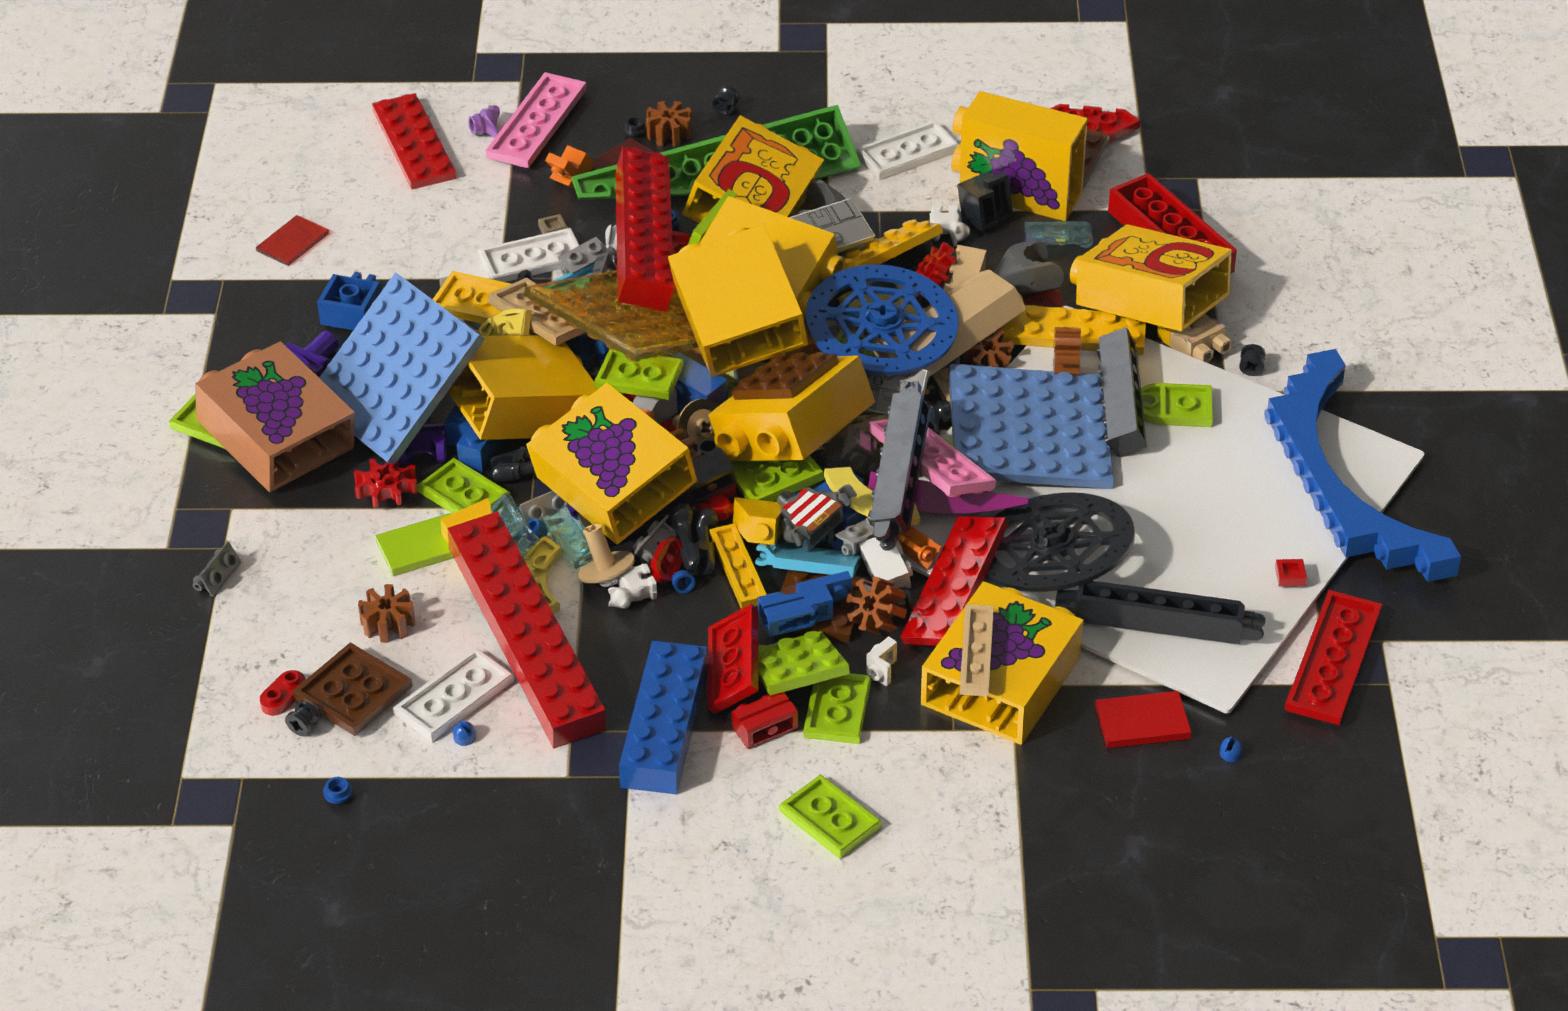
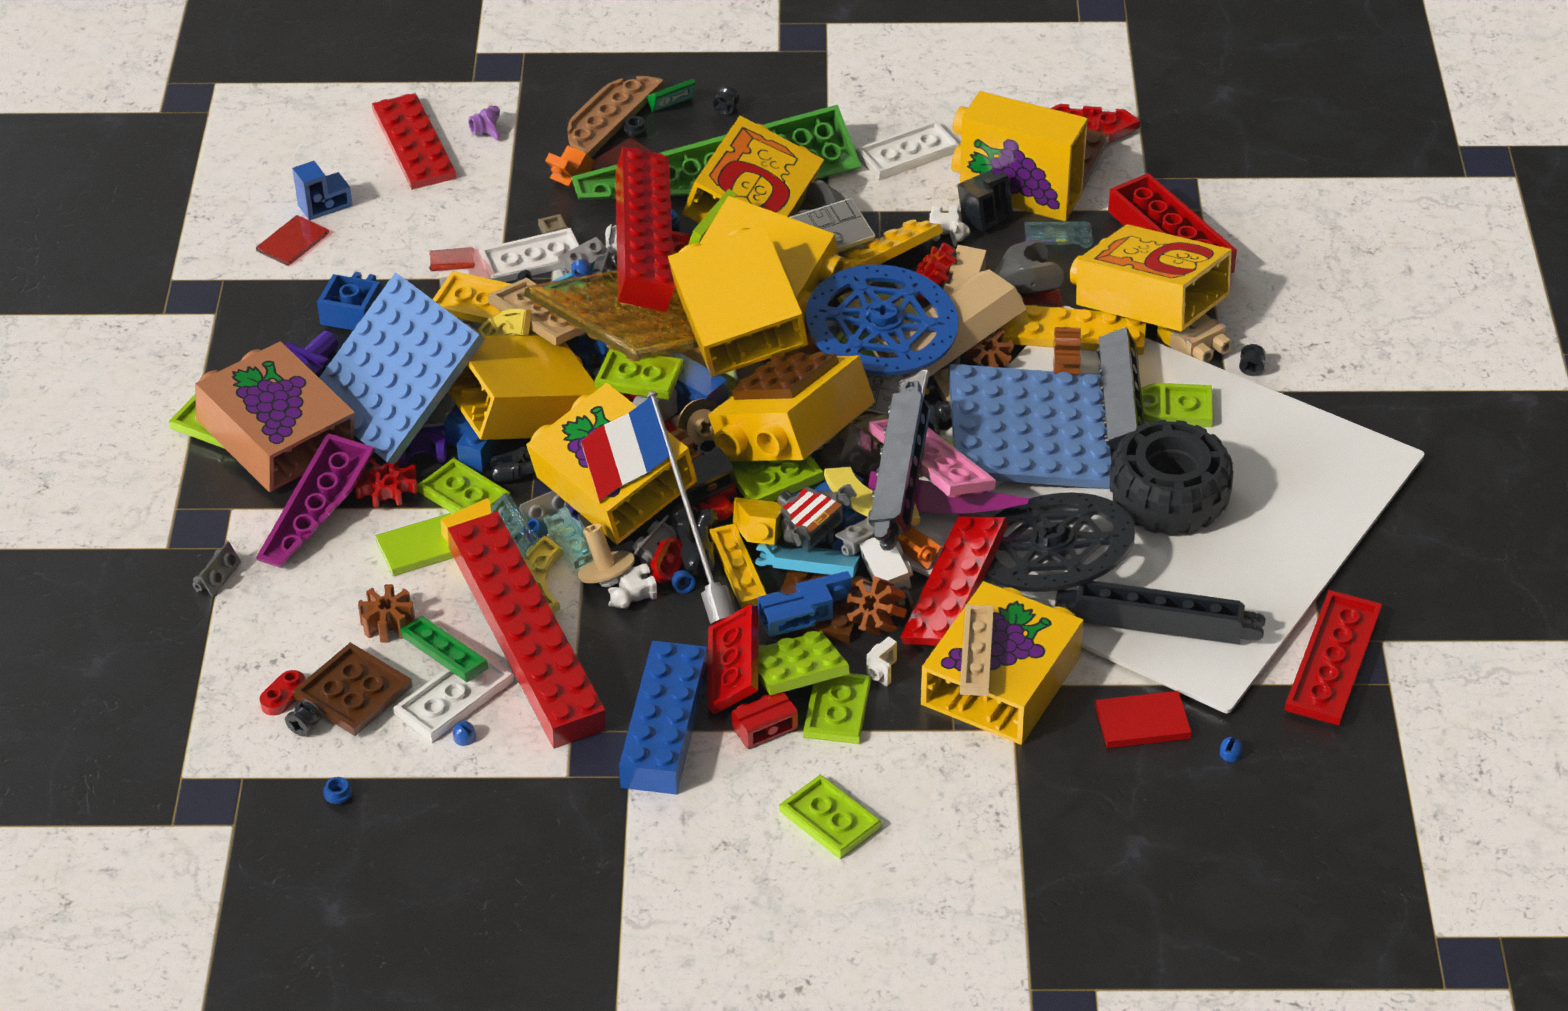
bright pink plate [485,73,587,168] -> none
dark orange gear [646,101,692,147] -> none
blue arch [1264,349,1461,582] -> none
red plate [1275,559,1307,586] -> none
none -> magenta wedge [256,433,375,568]
none -> blue brick [292,161,353,221]
none -> green plate [400,616,489,682]
none -> clear red piece [429,247,475,271]
none -> medium nougat plate [567,76,664,157]
none -> blue hinge [571,259,592,281]
none -> flag [581,391,735,626]
none -> slope [647,79,696,112]
none -> black tyre [1110,420,1234,535]

